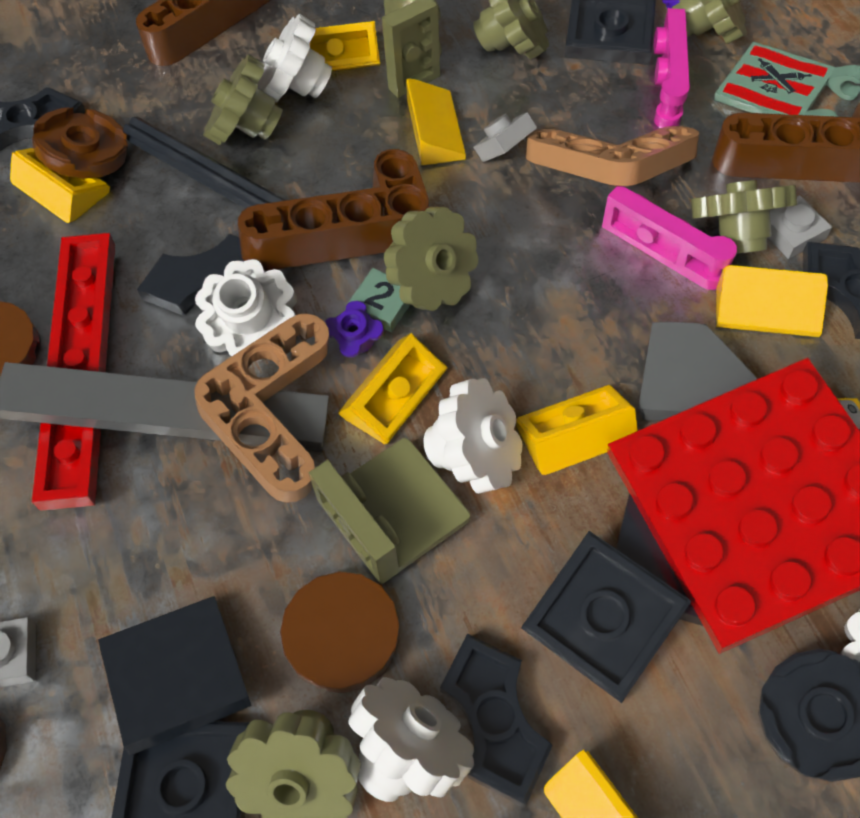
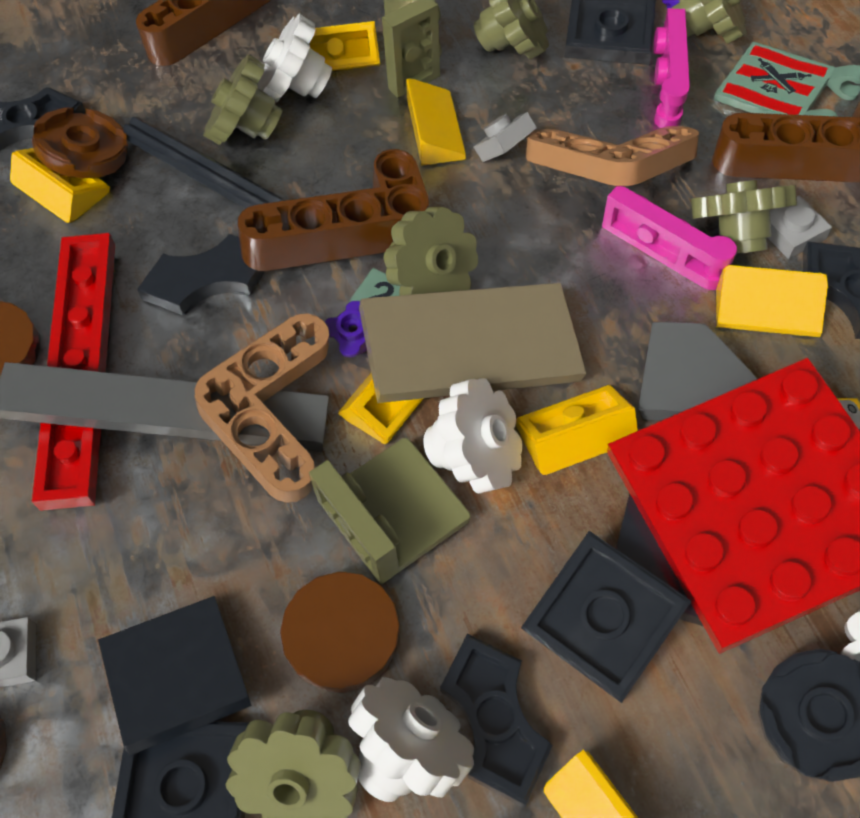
white plant [195,259,297,361] -> none
none -> dark tan tile [359,283,587,403]

